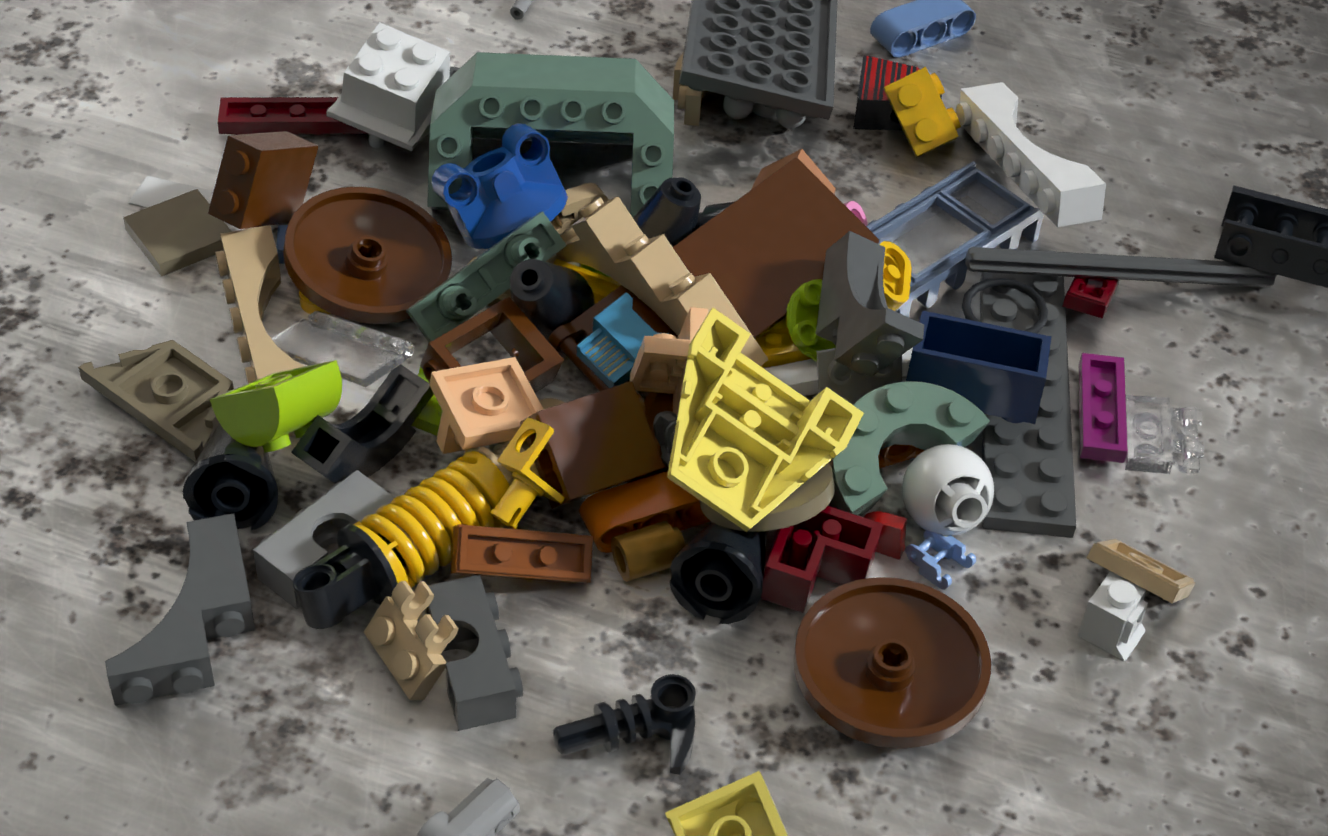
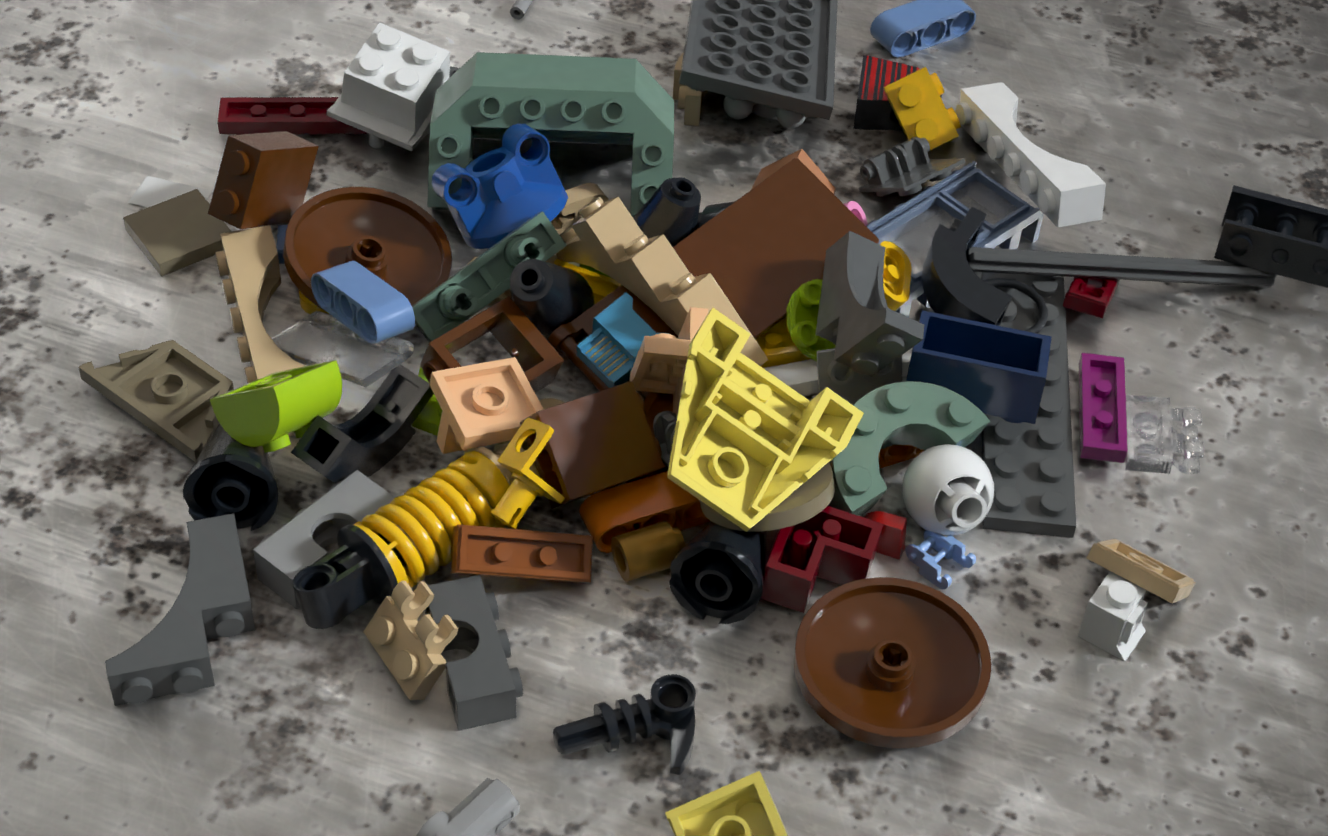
none -> medium blue beam [311,261,415,344]
none -> dark grey hinge [859,137,965,196]
none -> black arch [922,207,1013,326]

